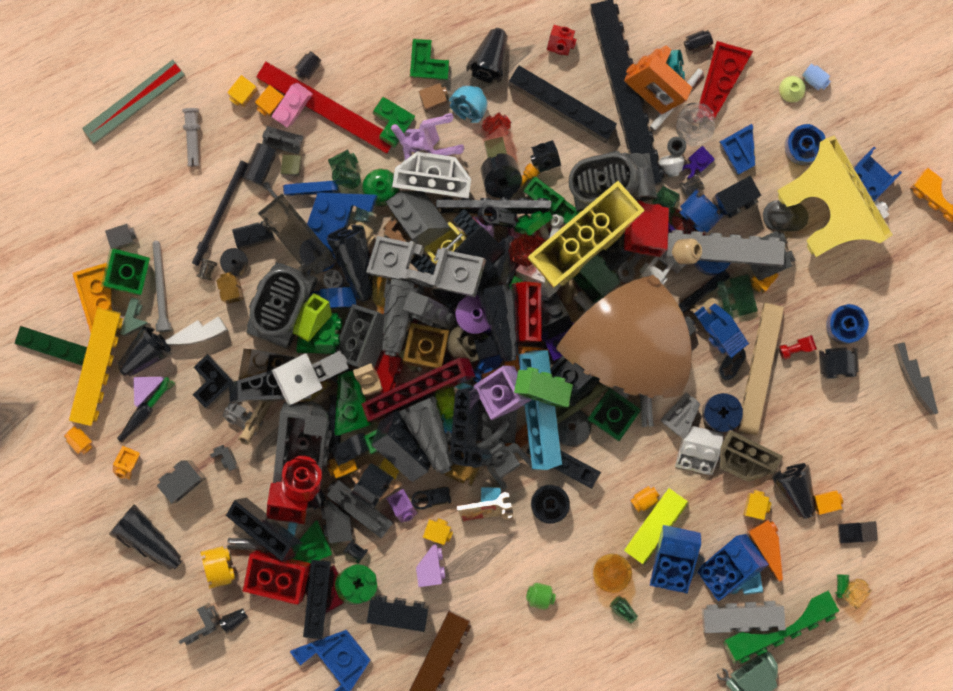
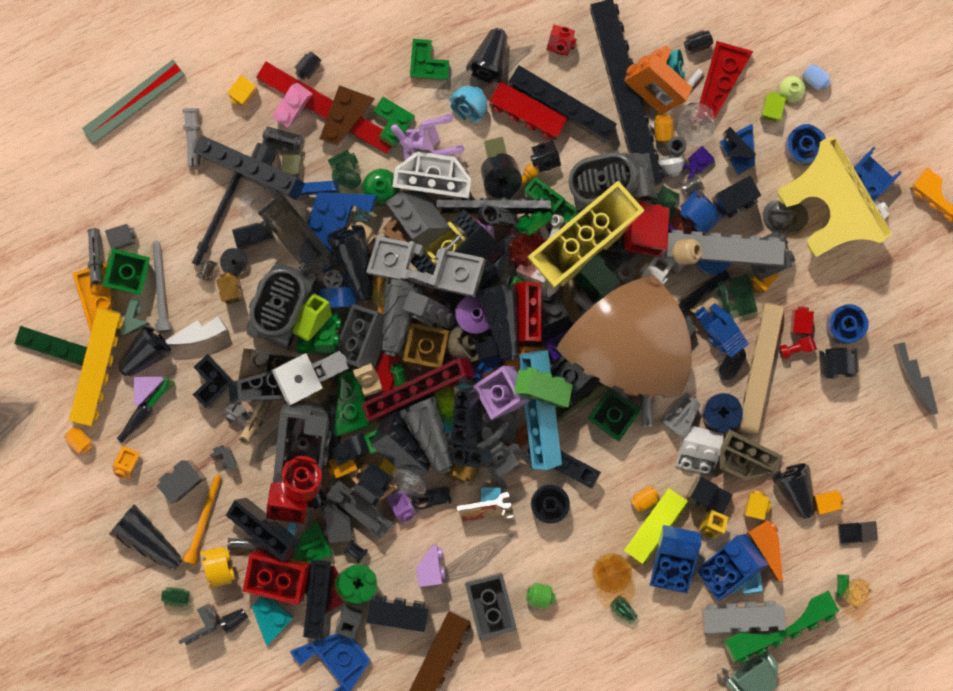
light orange brick [255,85,284,117] -> none
medium nougat brick [419,83,449,112] -> none
yellow brick [423,518,453,545] -> none
clear red bracket [481,112,512,138] -> none
dark grey dish [557,410,591,446] -> none
none -> dark grey pin [87,228,103,285]
none -> clear green brick [161,587,190,608]
none -> light orange piece [182,474,221,565]
none -> black brick [193,135,305,201]
none -> clear dish [239,187,277,224]
none -> teal wing [252,596,293,646]
none -> reddish brown wing [319,85,375,146]
none -> dark grey brick [335,605,362,639]
none -> green pin [390,362,406,387]
none -> clear dish [391,468,426,497]
none -> dark grey brick [465,572,517,640]
none -> red brick [489,82,568,141]
none -> light orange brick [654,114,674,144]
none -> black brick [686,476,733,515]
none -> yellow brick [699,510,729,539]
none -> black slope [722,127,756,160]
none -> lime brick [760,92,786,123]
none -> red brick [790,307,814,335]

